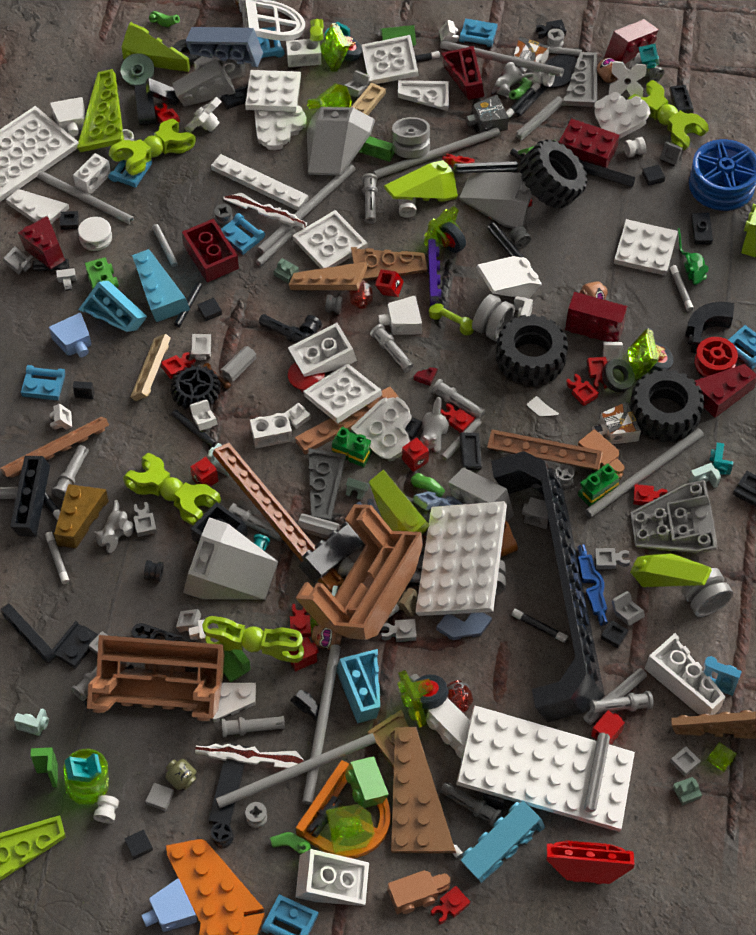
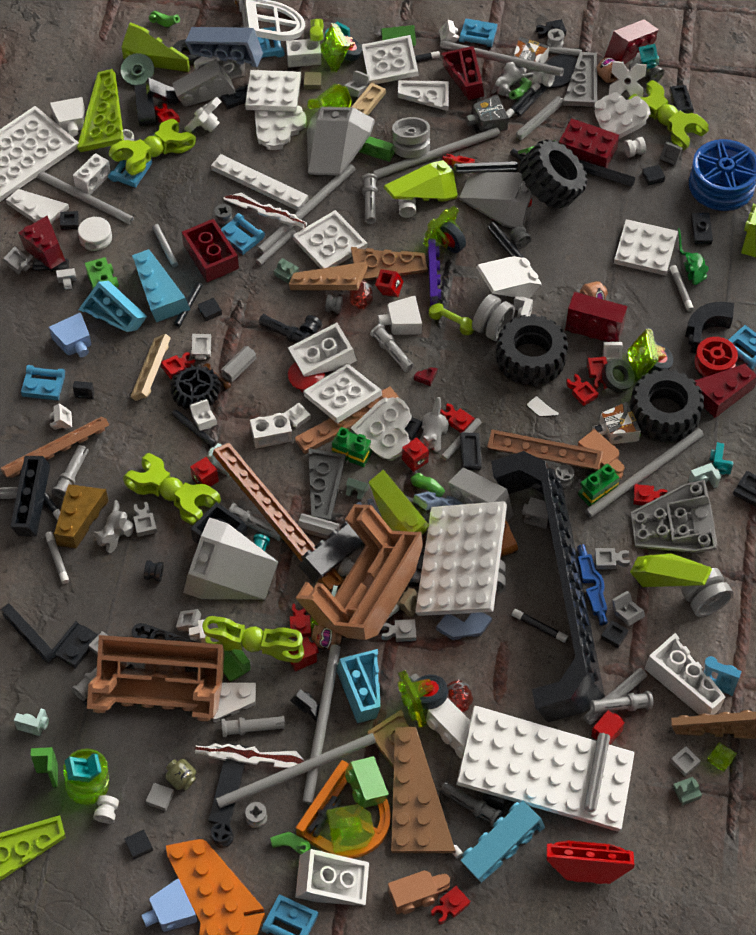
light grey pin [431,379,485,419] -> none
none -> dark tan tile [304,72,322,90]

